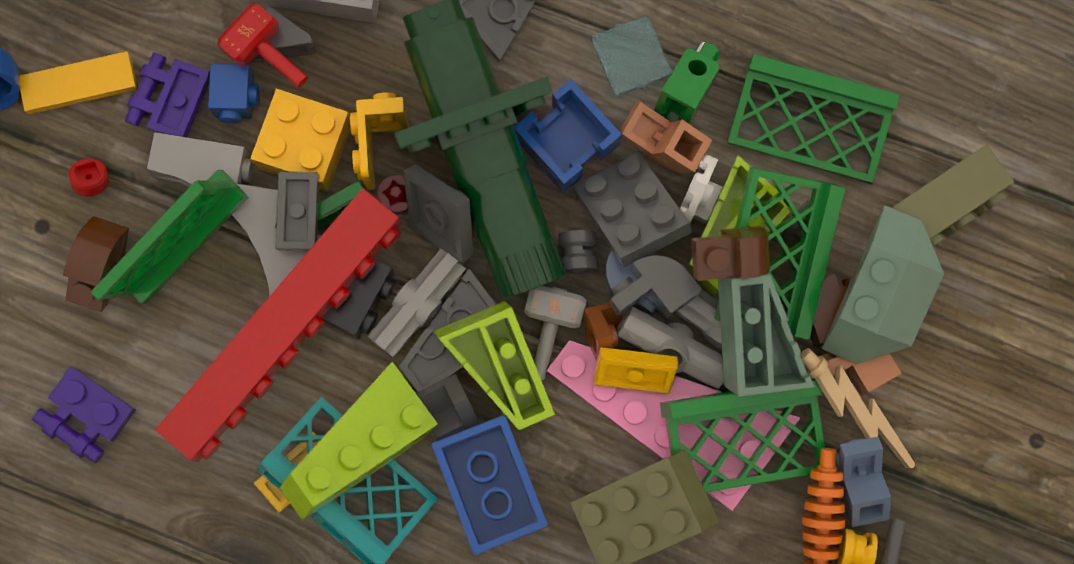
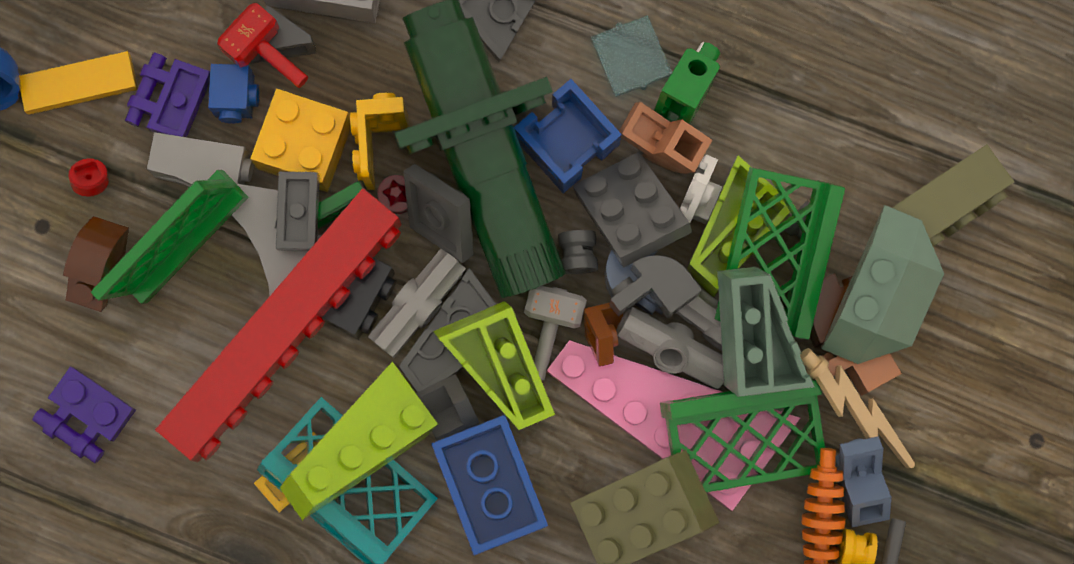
yellow plate [593,347,678,394] -> none
reddish brown brick [691,226,770,281] -> none
green fence [727,54,900,183] -> none

